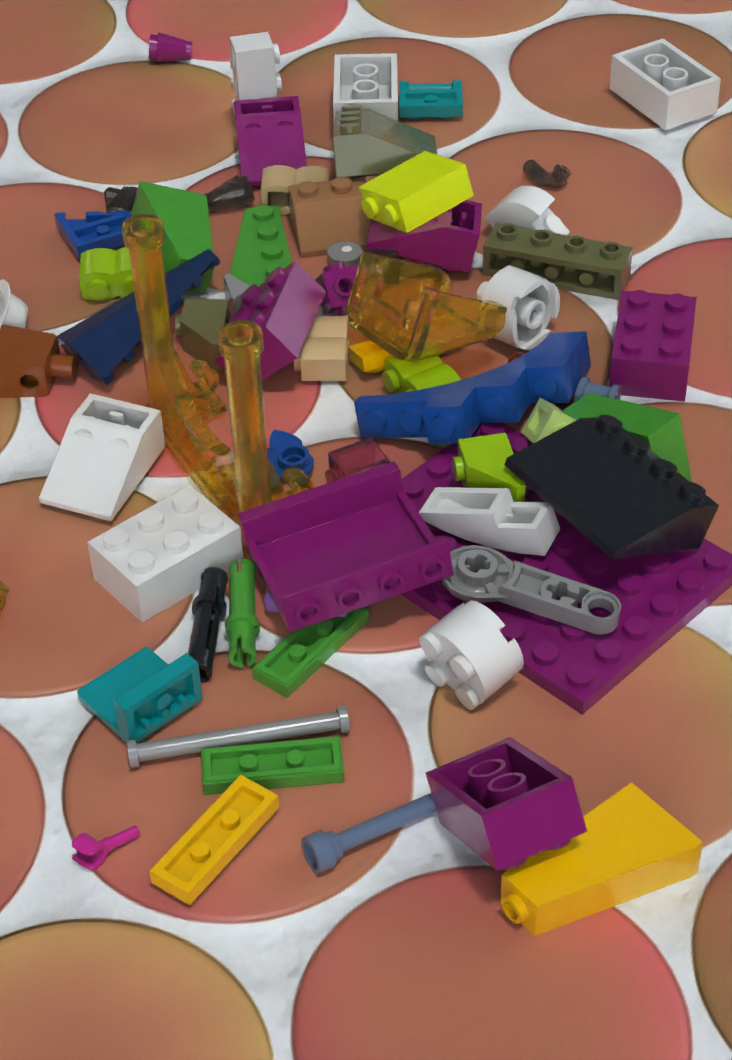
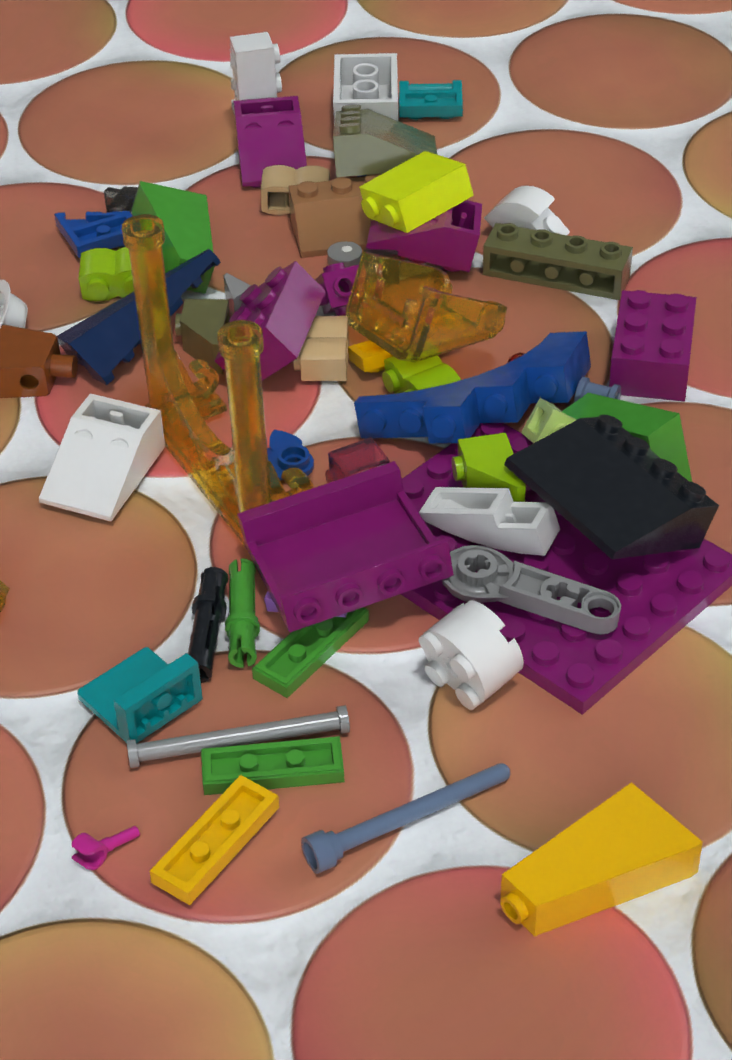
white brick [87,485,243,623] -> none
magenta cone [148,32,192,63] -> none
clear smoke cone [204,175,255,213] -> none
bright green wing [230,205,292,286] -> none
magenta brick [425,737,587,871] -> none
white brick [476,265,560,350] -> none
clear smoke arm [523,159,571,188] -> none
white brick [610,39,721,130] -> none

